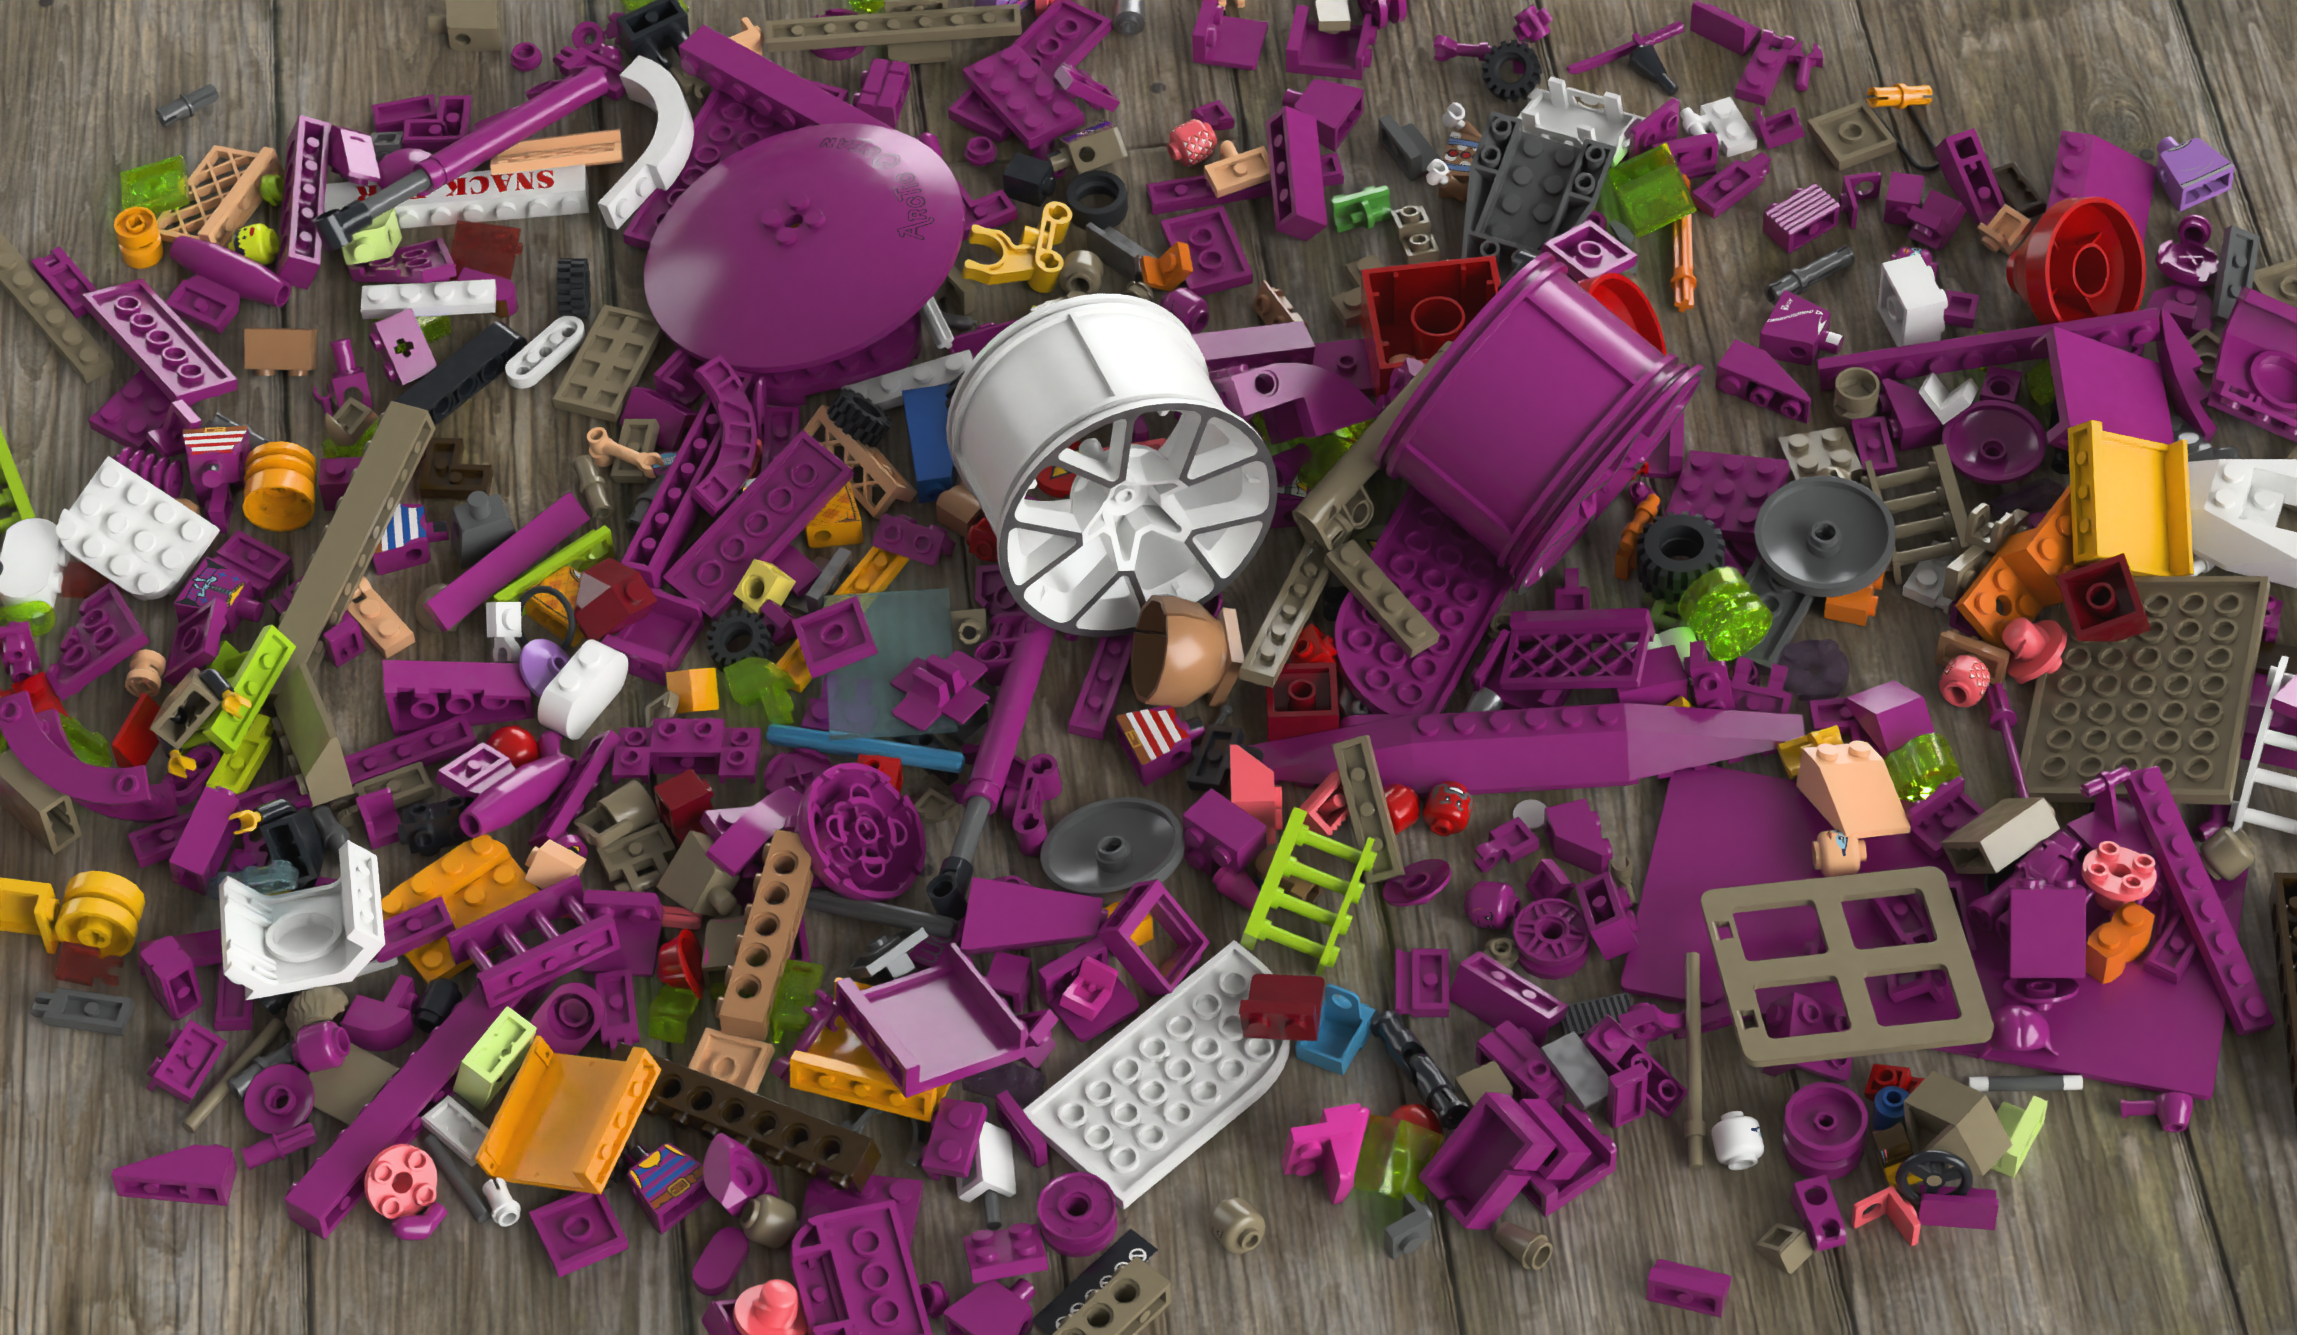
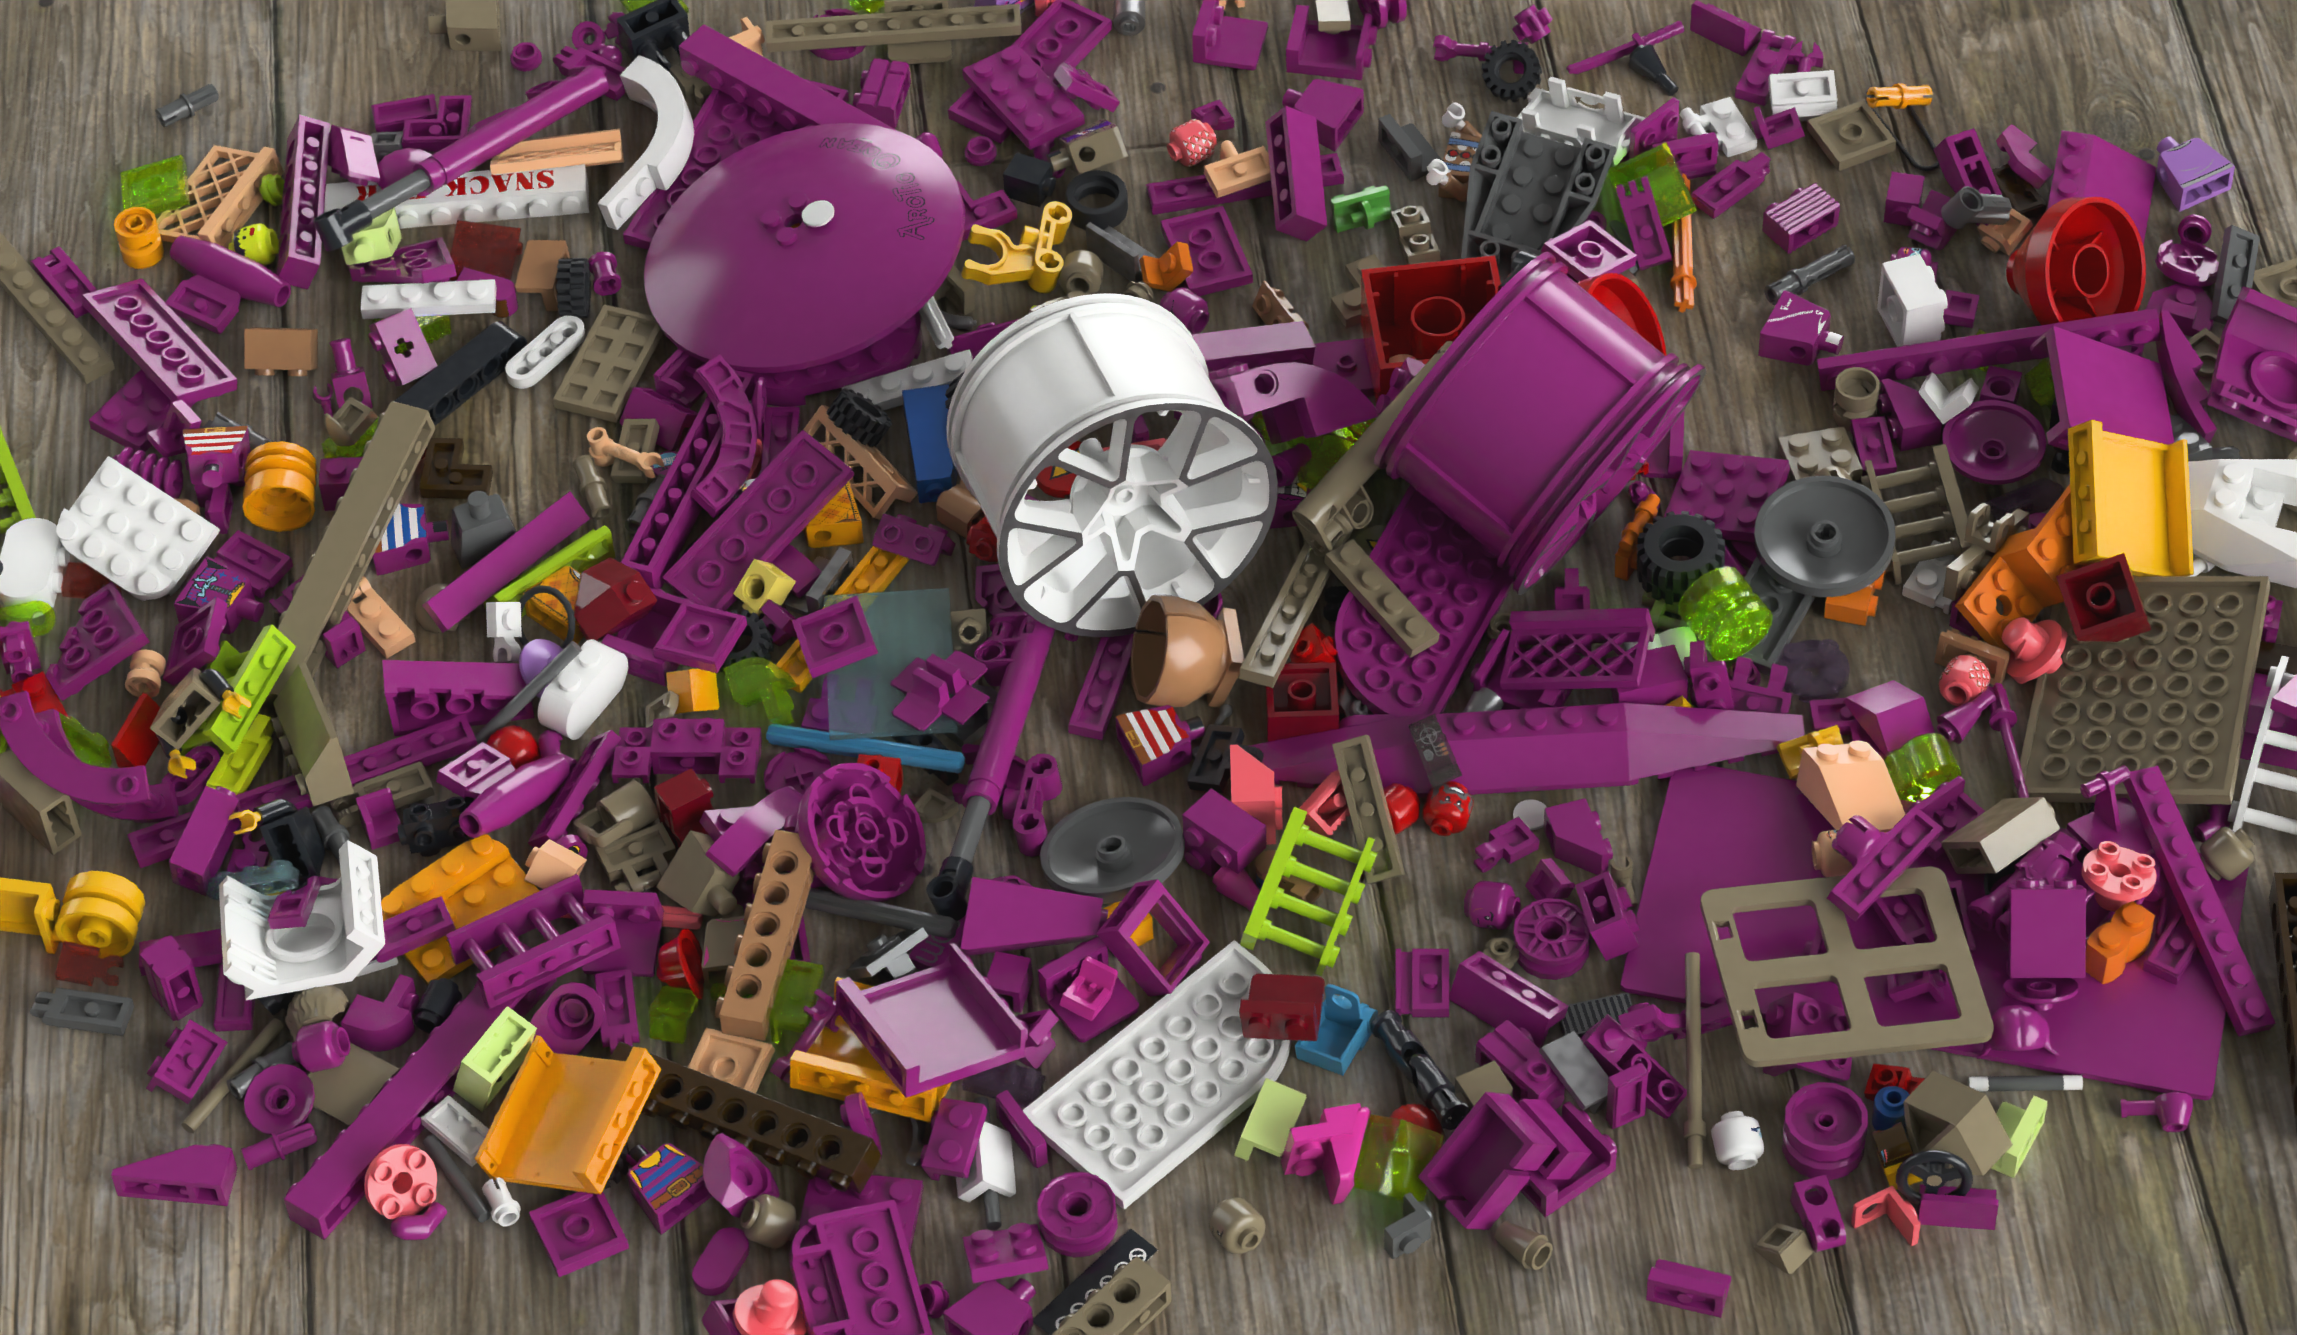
magenta dish [1383,859,1452,907] -> none
magenta slope [1715,339,1811,424] -> none
magenta bracket [1838,172,1881,229] -> none
none -> magenta tile [267,876,321,929]
none -> dark grey bar [475,641,582,744]
none -> medium nougat panel [515,240,570,311]
none -> magenta bush [588,252,622,296]
none -> magenta plate [653,601,747,673]
none -> white piece [802,200,835,227]
none -> magenta plate [840,1092,882,1158]
none -> yellowish green panel [1234,1078,1307,1161]
none -> clear smoke leg [1408,714,1462,788]
none -> magenta hinge [1616,176,1673,271]
none -> white plate [1768,70,1837,121]
none -> magenta plate [1827,806,1943,922]
none -> magenta cone [1937,689,1996,744]
none -> dark grey piece [1941,186,2012,229]
none -> magenta tile [1996,124,2054,189]

